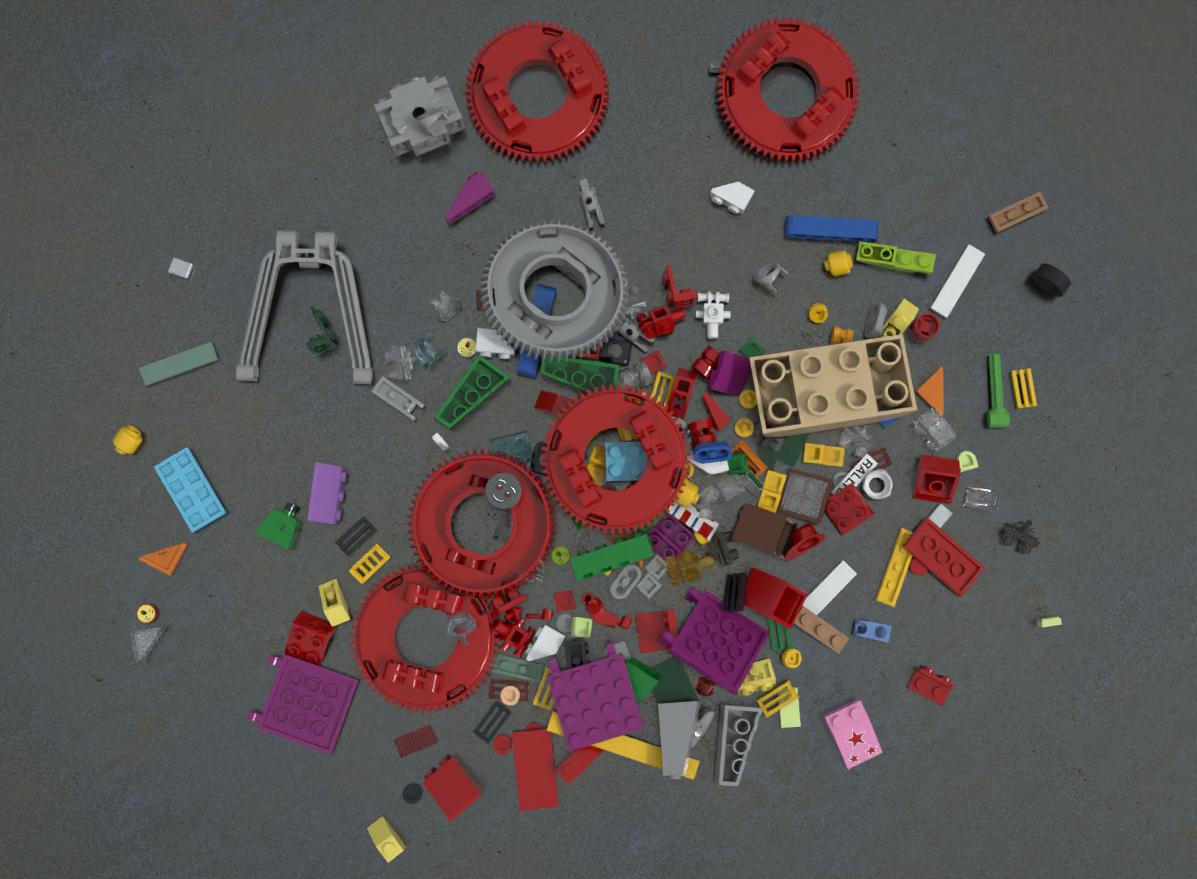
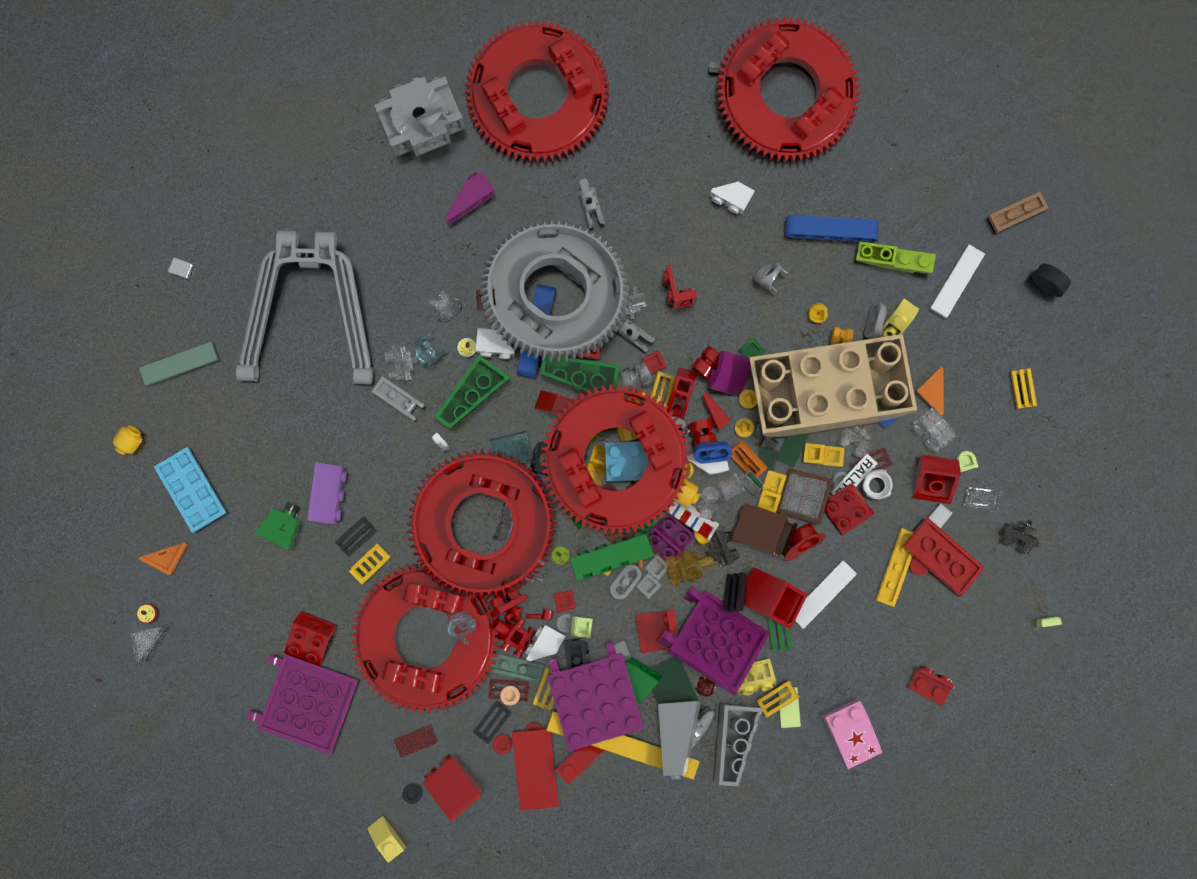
clear green bracket [306,306,336,356] -> none
light yellow slope [319,579,350,627] -> none
dark grey head [485,473,522,510] -> none
red arm [582,593,632,629] -> none
black piece [599,335,632,365] -> none
red piece [636,305,686,339] -> none
white piece [696,291,730,339] -> none
green tile [727,453,749,474] -> none
yellow tile [781,648,802,668] -> none
medium nougat plate [794,606,849,654] -> none
yellow head [824,250,853,276] -> none
medium blue leg [853,620,892,643] -> none
red wheel [910,313,940,342] -> none
bright green axle [987,353,1010,428] -> none

